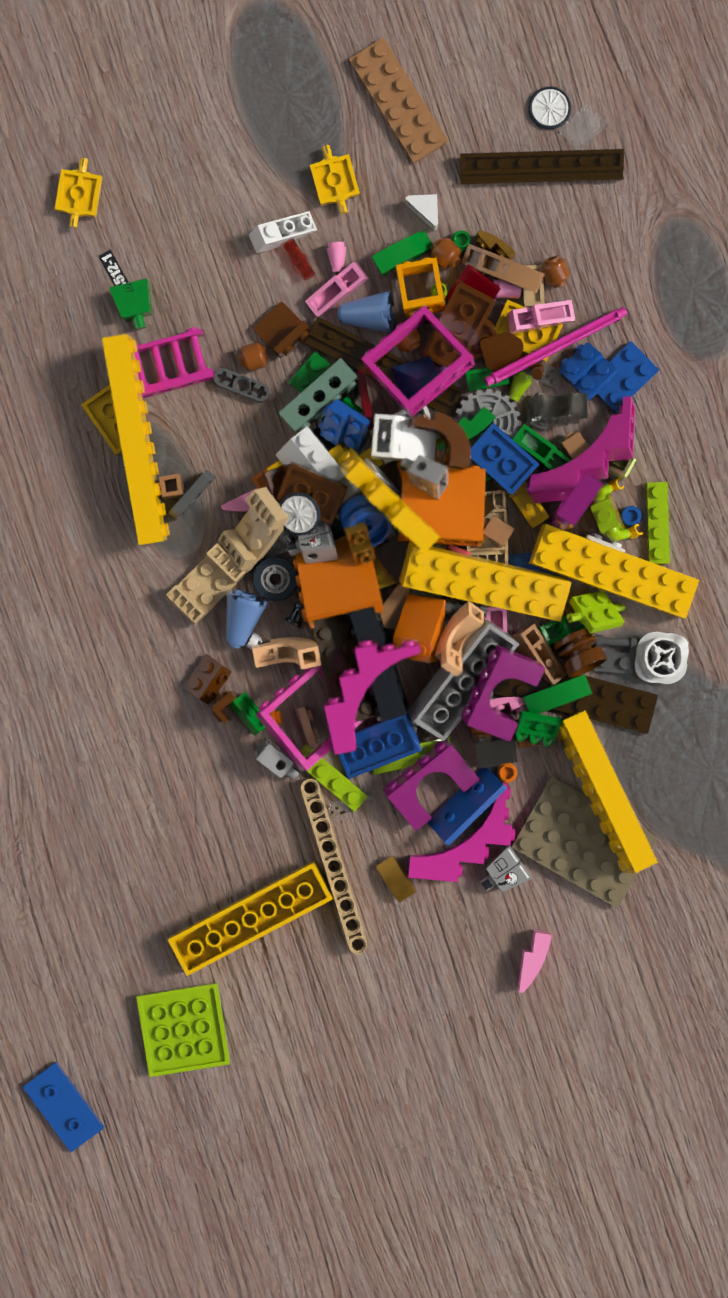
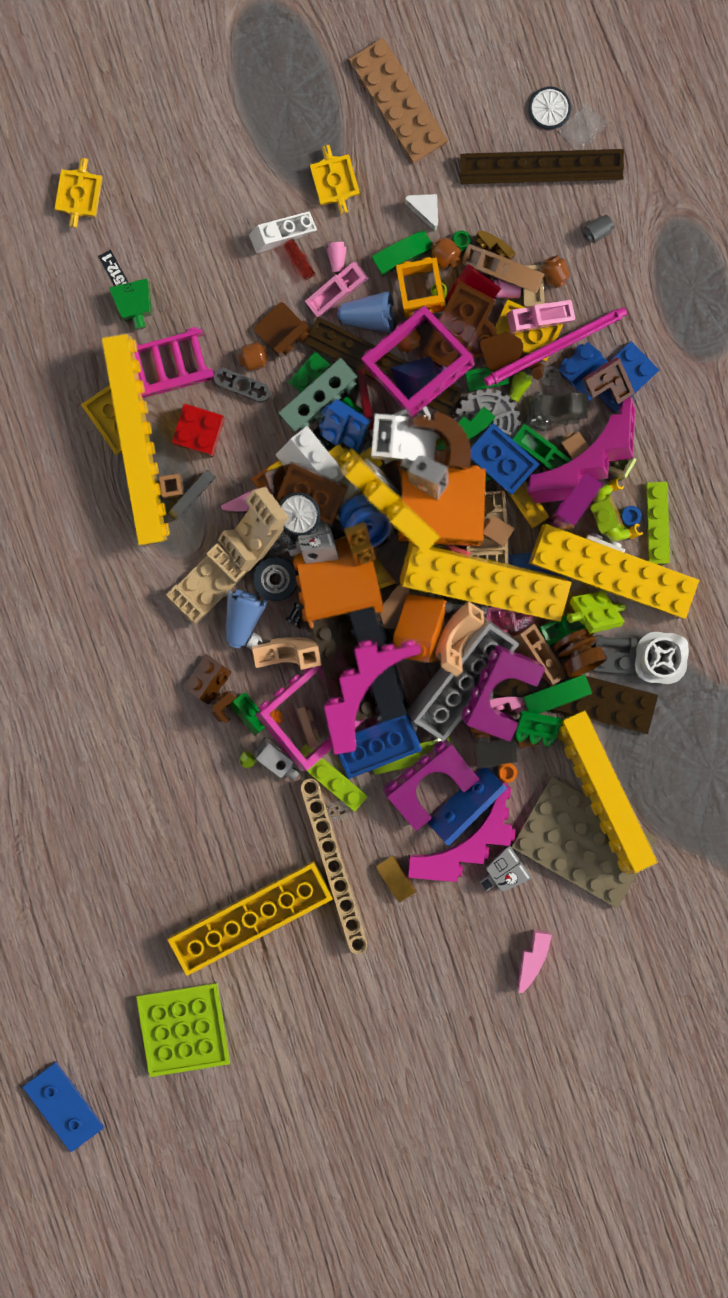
none -> red brick [172,403,225,457]
none -> lime hinge [240,750,258,768]
none -> clear pink bracket [498,609,534,632]
none -> reddish brown plate [582,357,635,404]
none -> dark grey brick [583,215,615,244]

